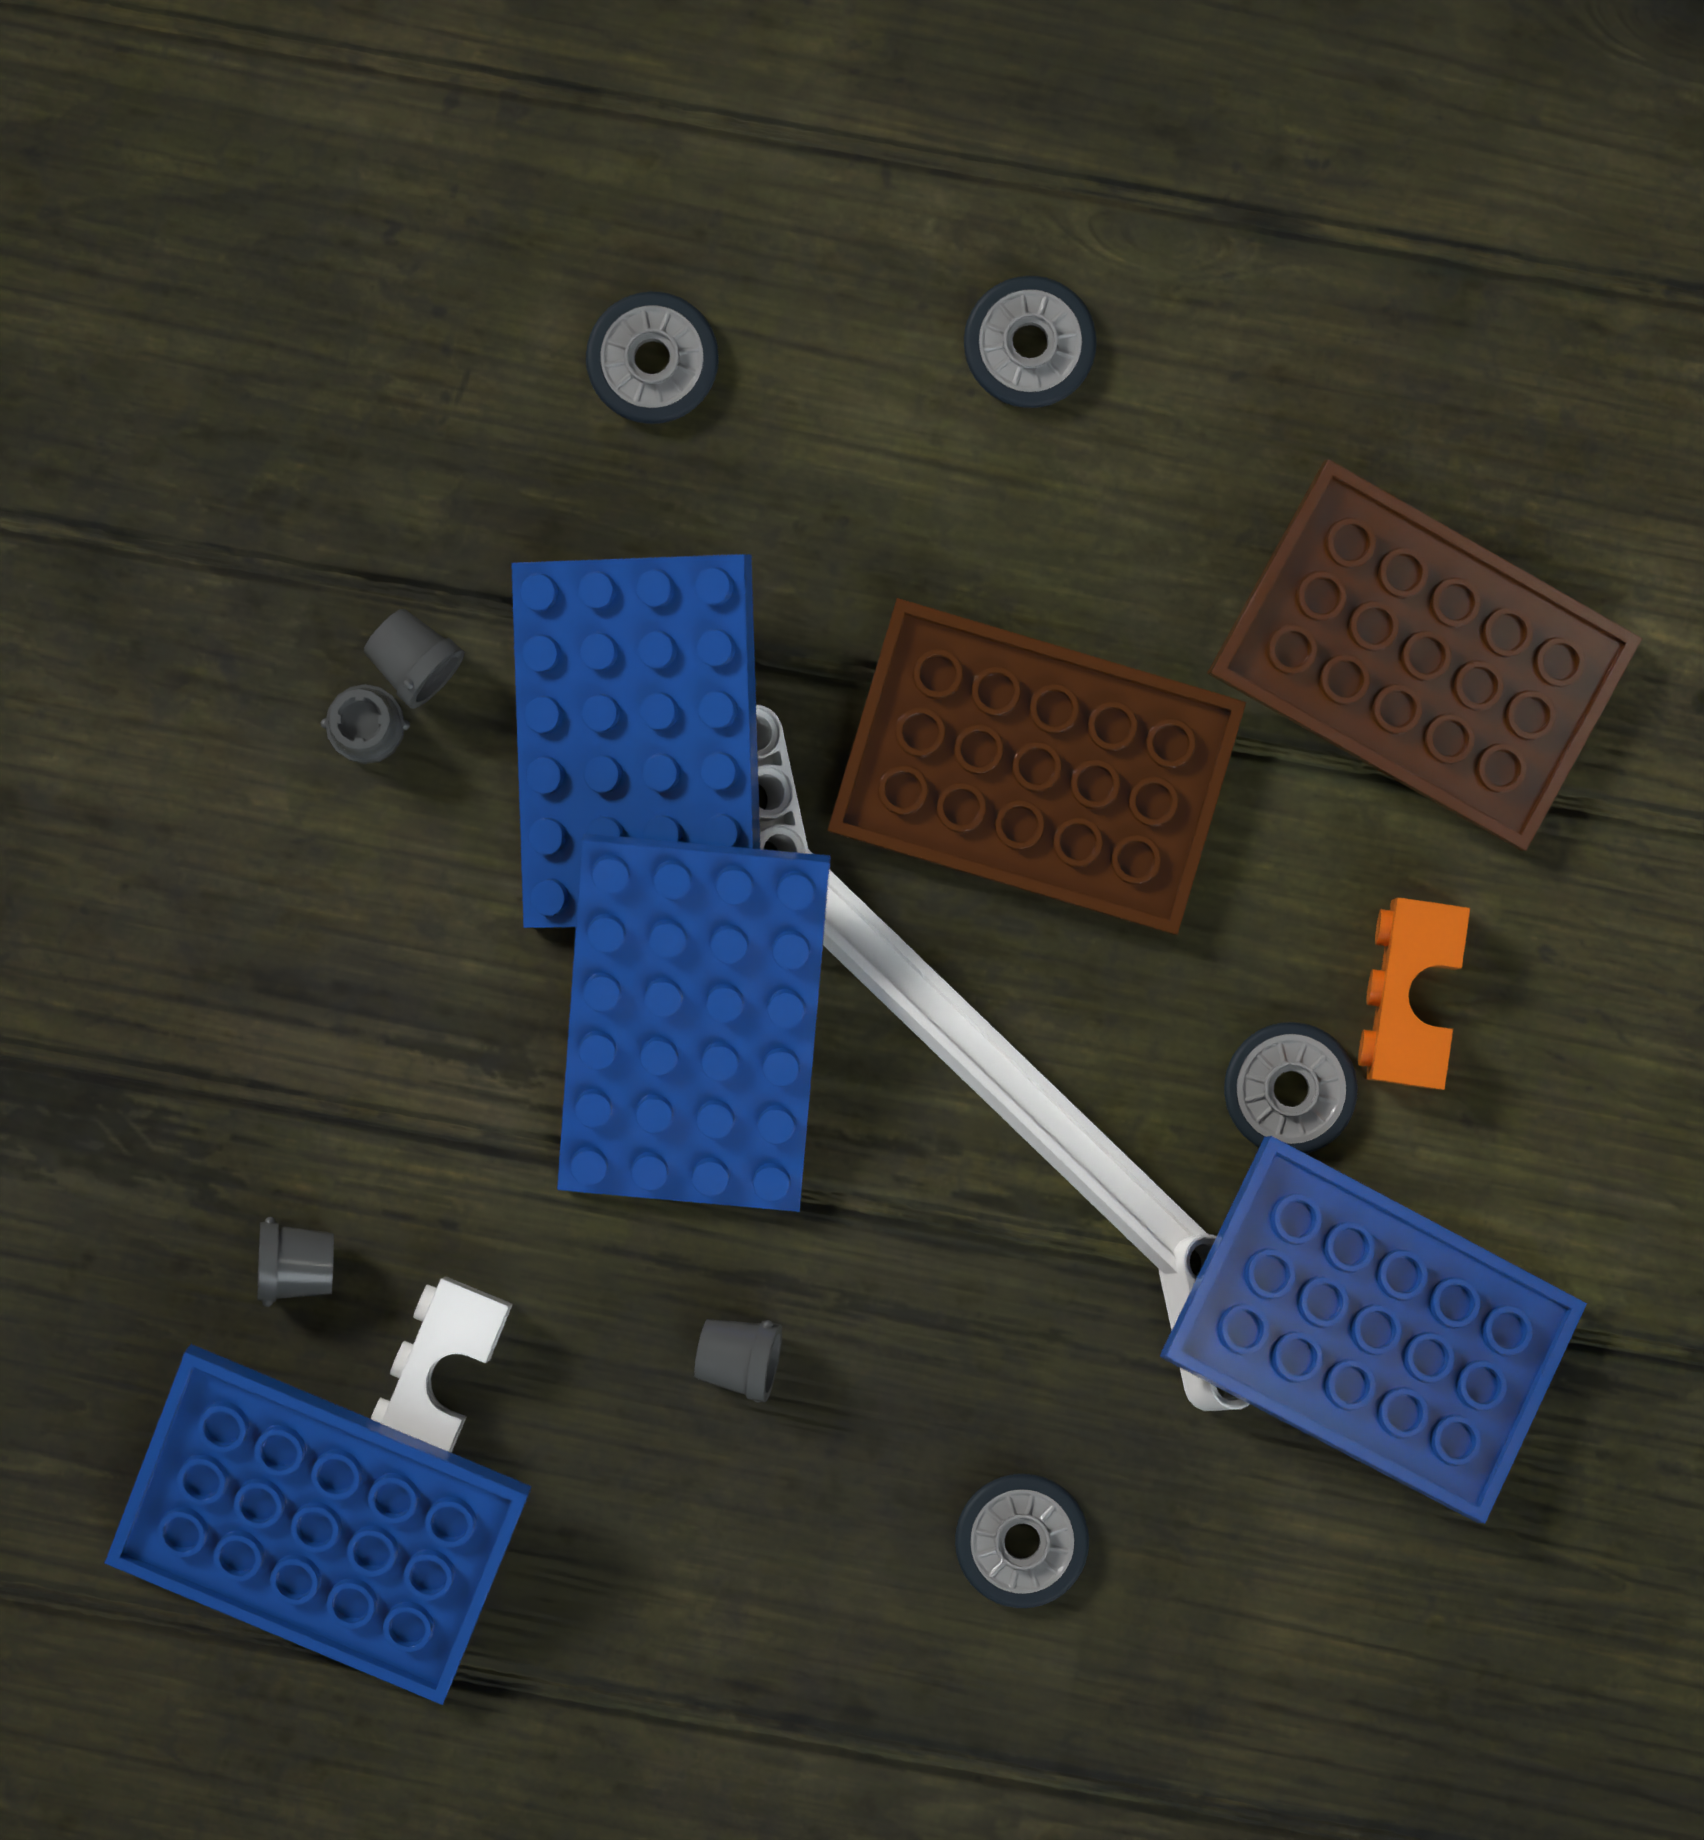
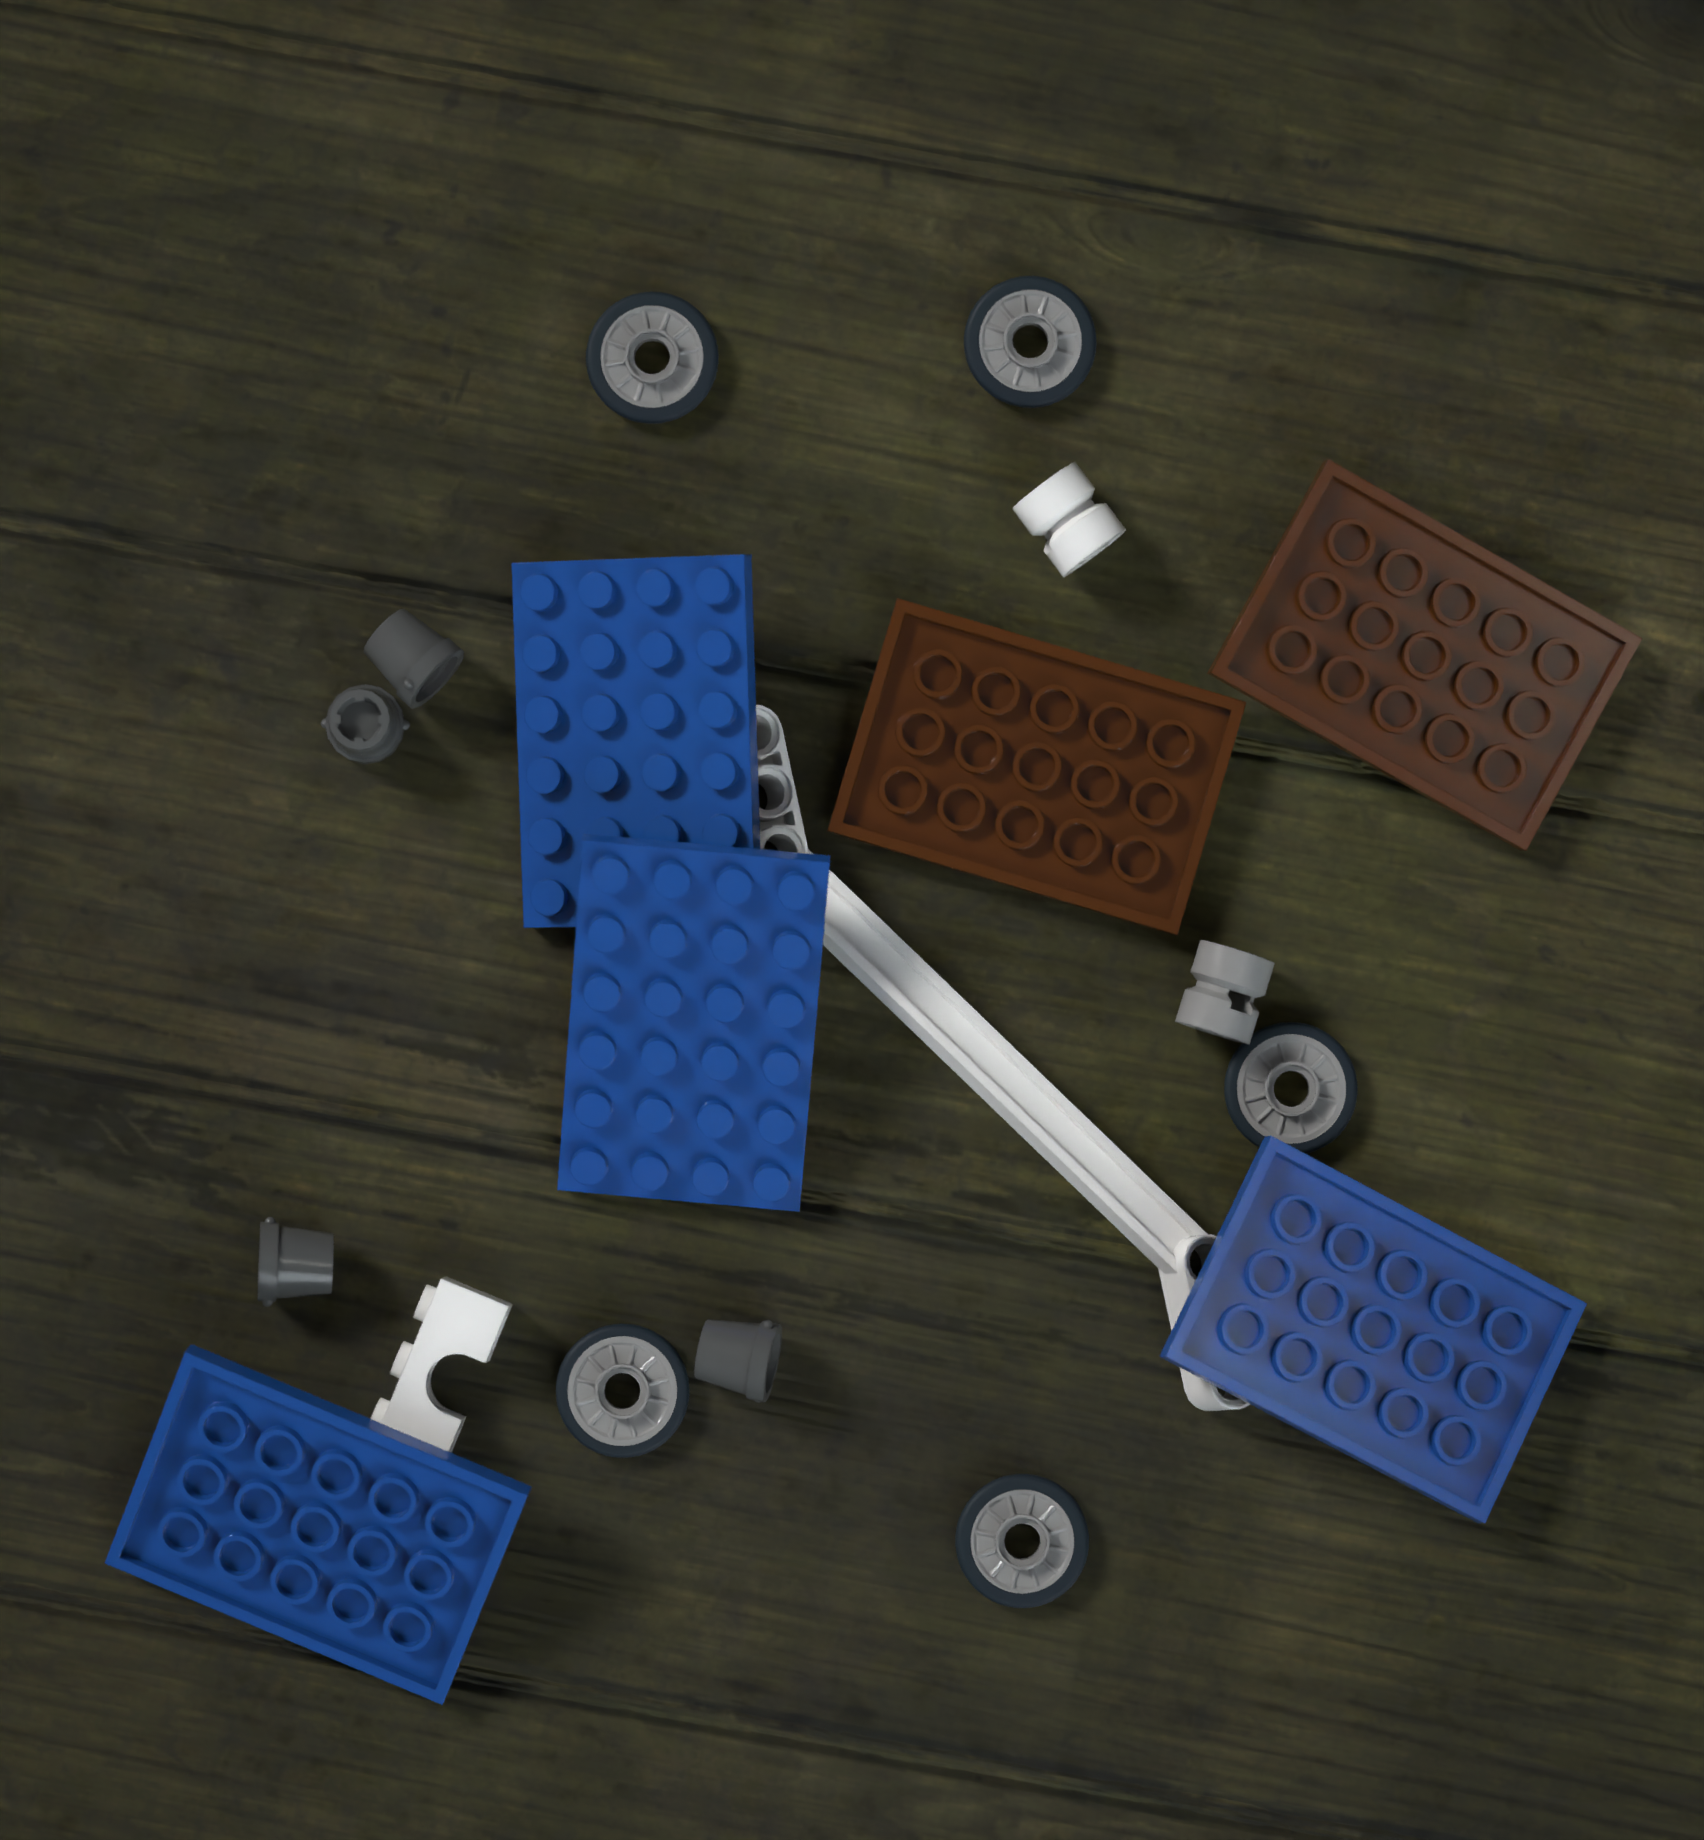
orange arch [1358,897,1470,1090] -> none
none -> light grey wheel [556,1324,690,1458]
none -> white wheel [1013,462,1126,577]
none -> light grey wheel [1175,940,1275,1045]

